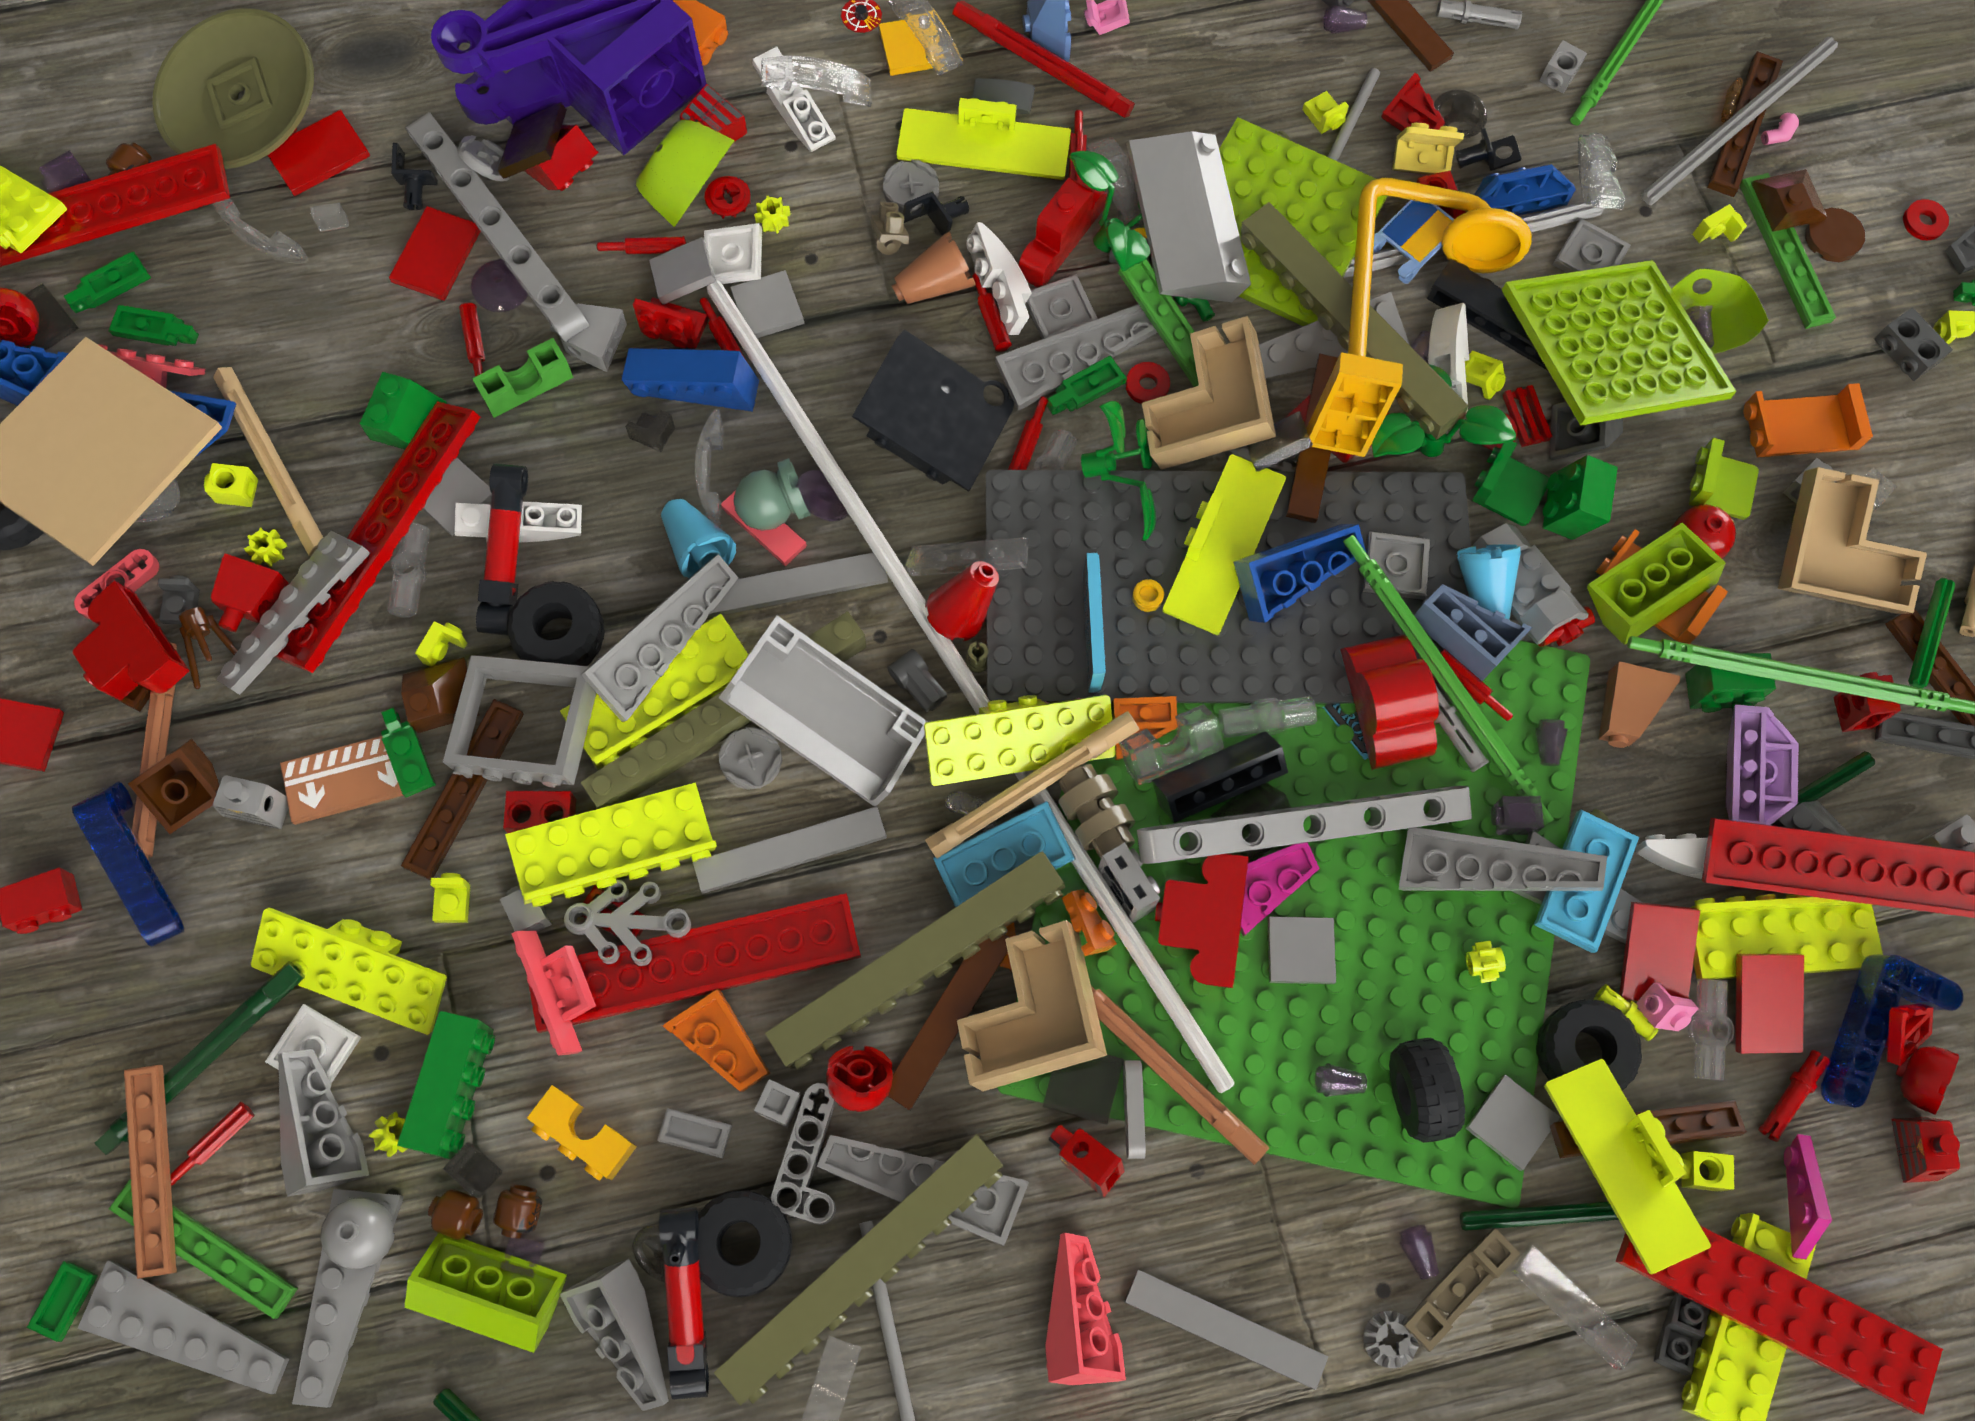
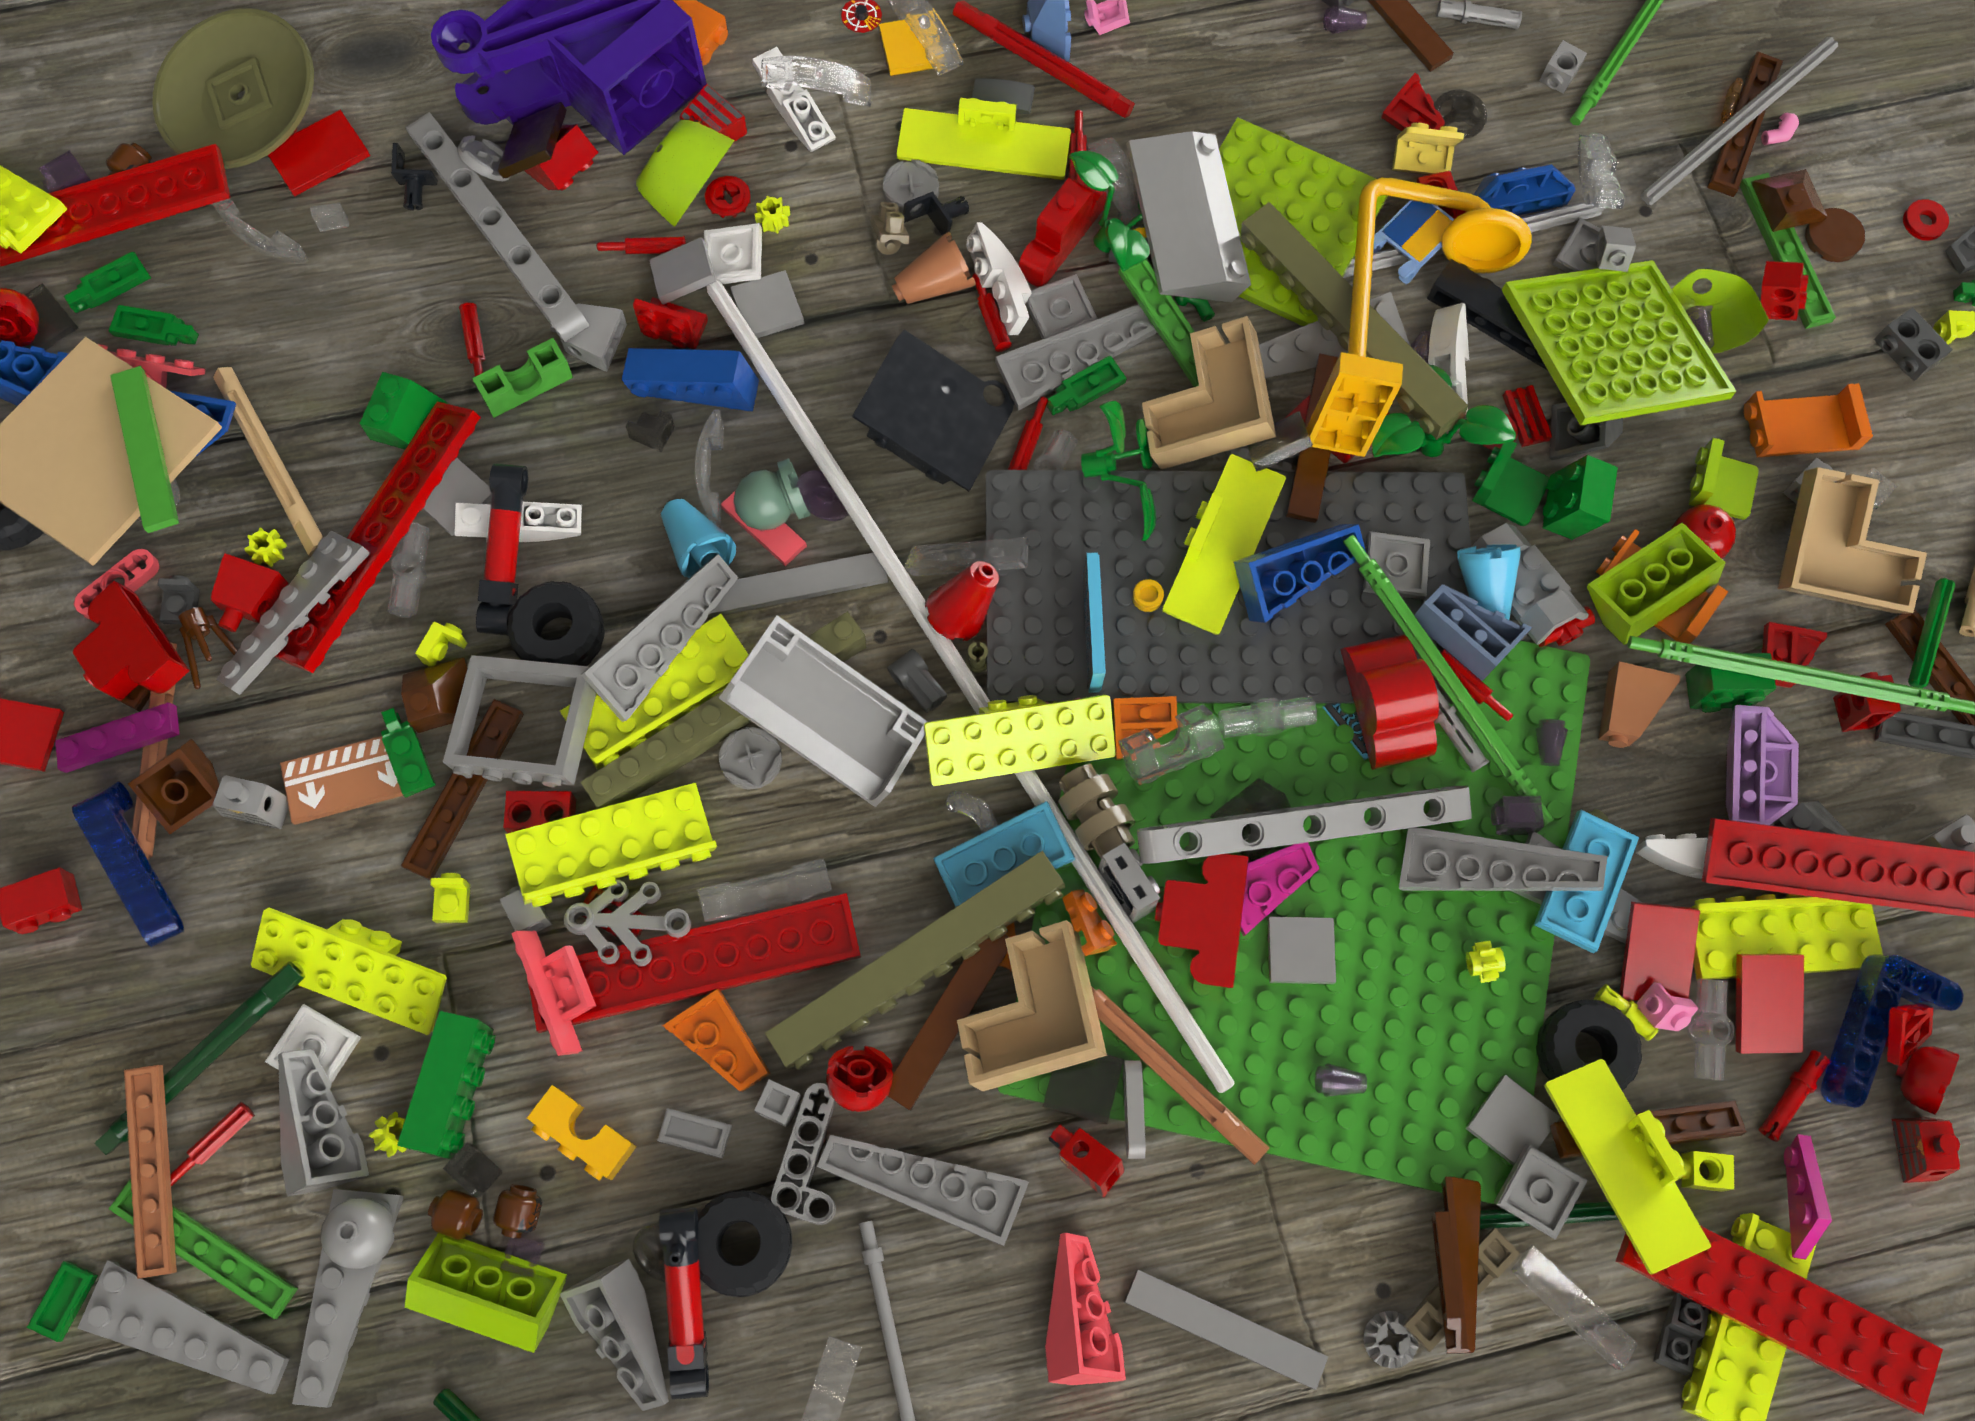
neon yellow brick [204,463,258,507] -> none
red tile [389,206,481,301] -> none
clear purple dish [471,259,528,312] -> none
light grey tile [693,806,887,894] -> none
red axle [699,297,749,364] -> none
olive brick [714,1134,1004,1406] -> none
tan piece [925,711,1140,859] -> none
red piece [1126,362,1170,404] -> none
black brick [1152,731,1288,823] -> none
neon yellow bracket [1302,91,1349,134] -> none
light grey bar [1327,68,1380,161] -> none
black tyre [1389,1037,1466,1143] -> none
clear purple cone [1399,1225,1440,1279] -> none
black bracket [1455,128,1522,171] -> none
neon yellow bracket [1465,350,1506,400] -> none
neon yellow bracket [1692,204,1747,243] -> none
dark green axle [1772,751,1875,826] -> none
none -> magenta plate [55,702,180,773]
none -> bright green tile [110,366,179,533]
none -> clear slope [697,858,832,922]
none -> reddish brown wedge [1432,1176,1481,1354]
none -> light grey tile [1494,1144,1588,1240]
none -> light grey brick [1594,225,1636,272]
none -> red brick [1761,261,1809,321]
none -> red wing [1762,622,1827,688]

